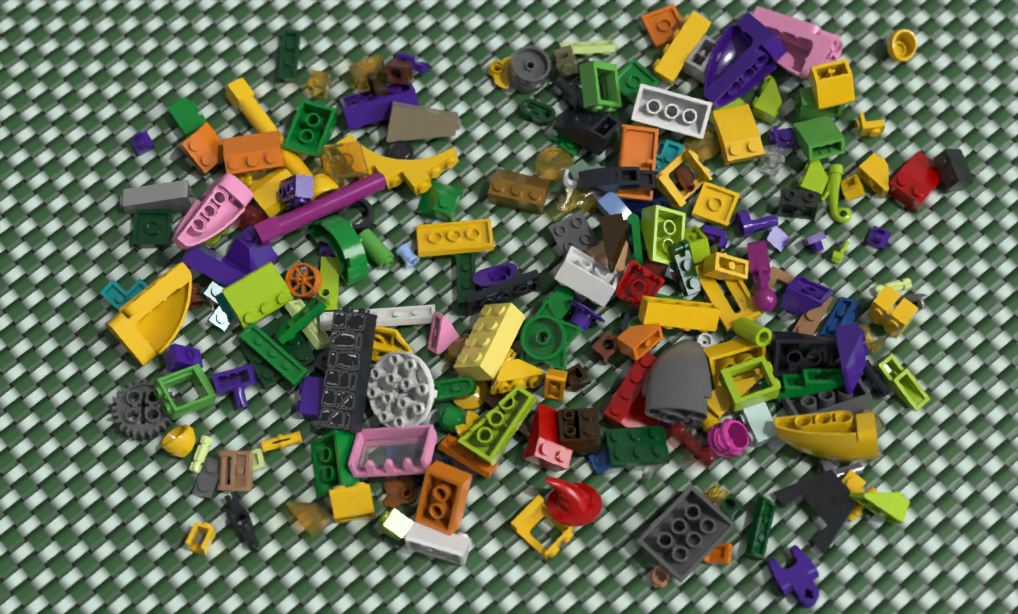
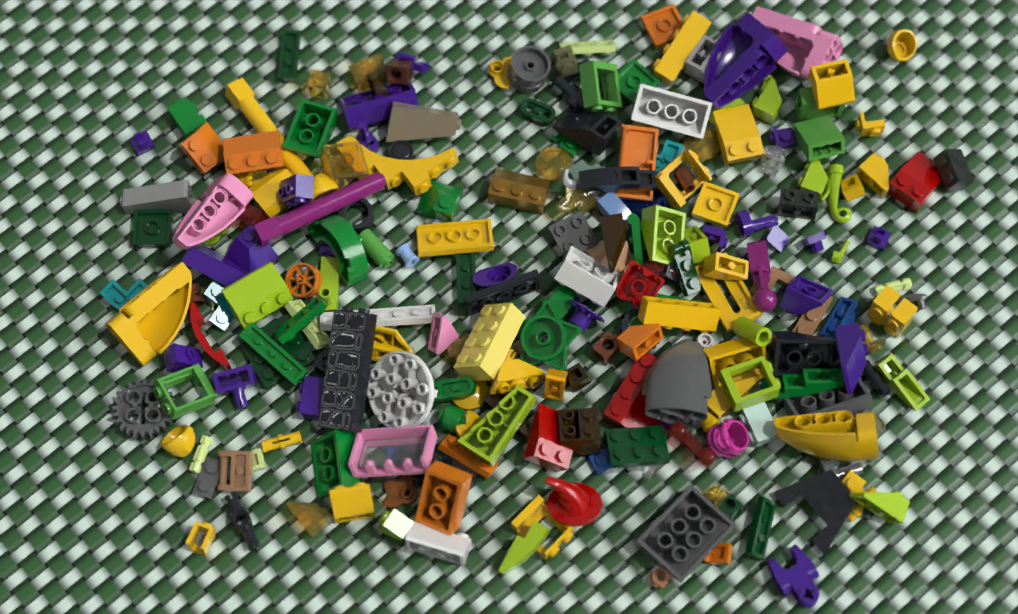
none -> red slope [190,302,232,371]
none -> dark purple piece [356,121,379,153]
none -> lime slope [498,521,550,575]

